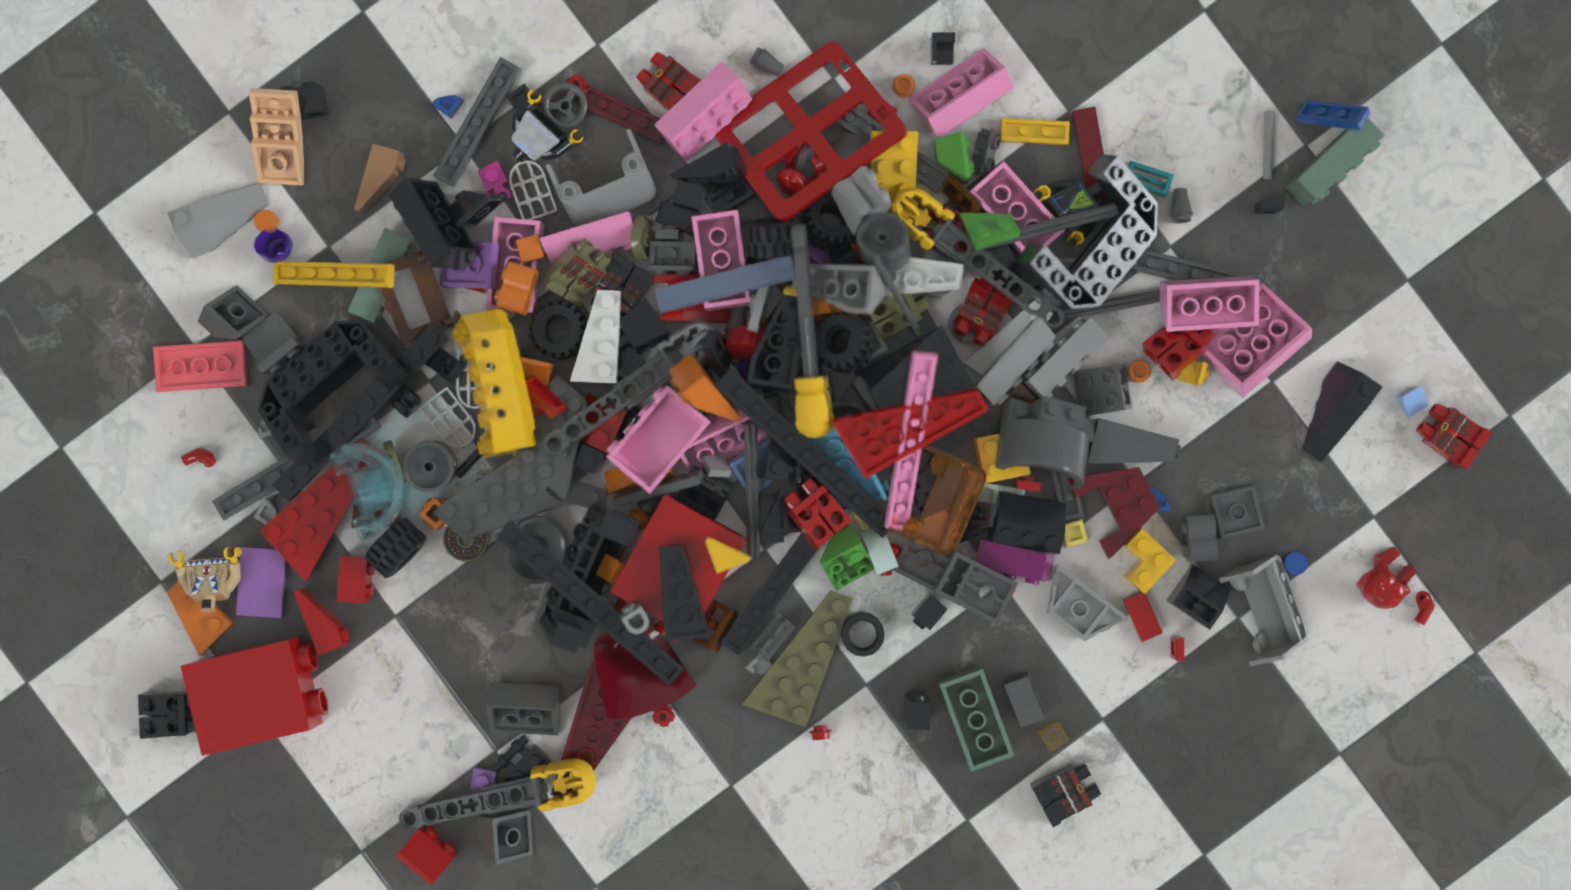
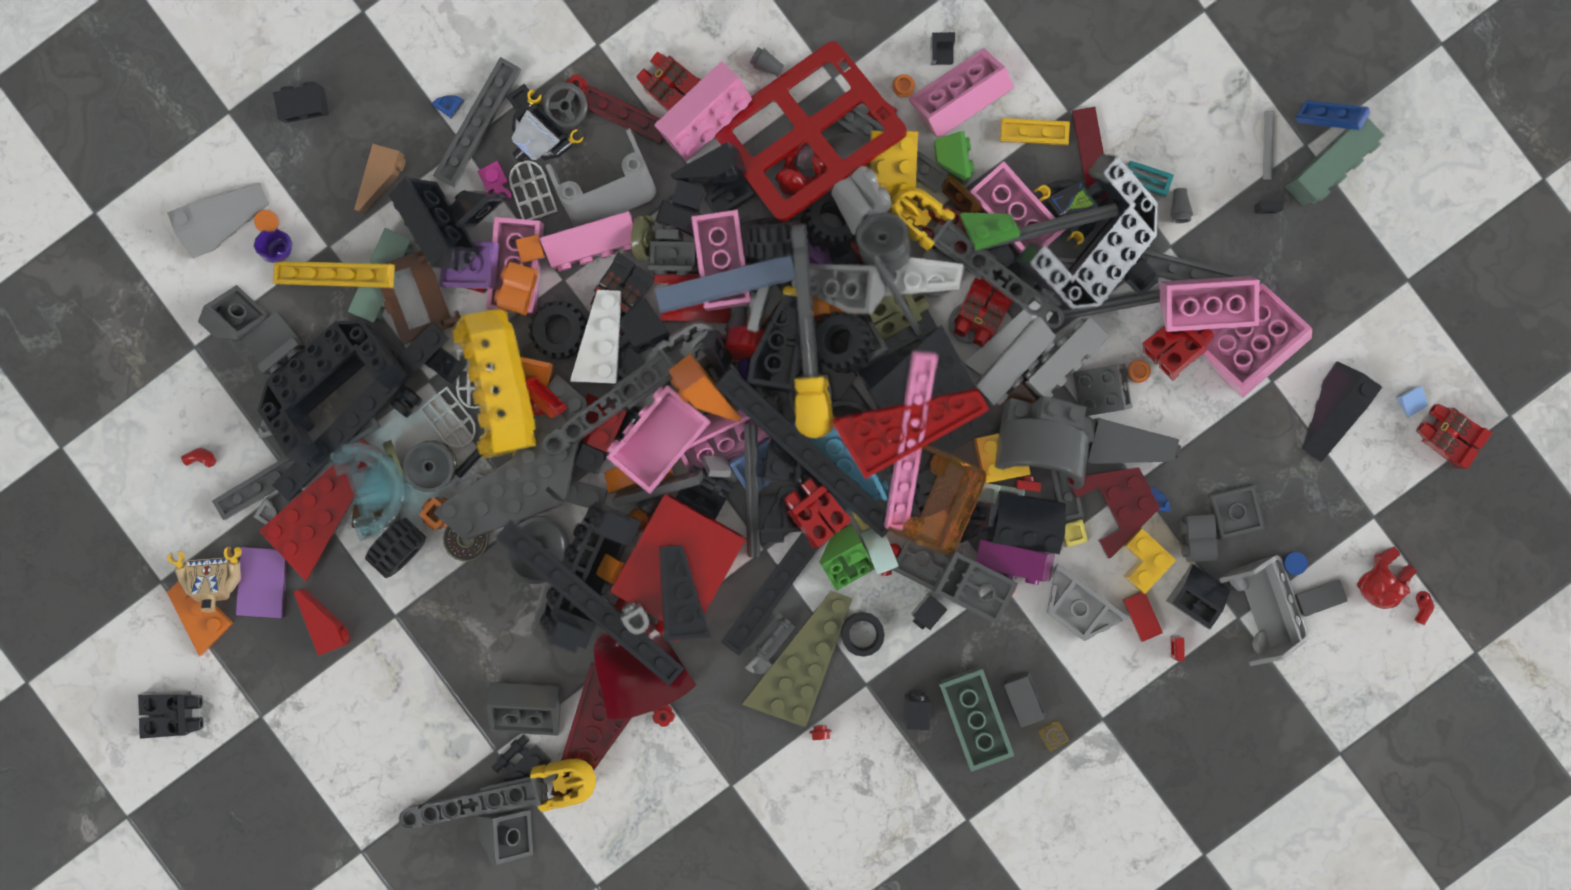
coral tile [153,340,249,392] -> none
red brick [180,635,329,756] -> none
light nougat slope [249,88,304,186] -> none
red brick [337,555,375,603] -> none
red slope [396,825,458,885] -> none
medium lavender plate [470,767,497,794] -> none
olive hips [542,238,611,308] -> none
reddish brown slope [693,600,739,652] -> none
yellow slope [706,537,751,573] -> none
dark grey hinge [972,128,1001,177] -> none
black hips [1030,763,1101,828] -> none
yellow bracket [1175,361,1209,386] -> none
none -> black panel [1124,257,1158,297]
none -> dark grey tile [1295,579,1348,617]

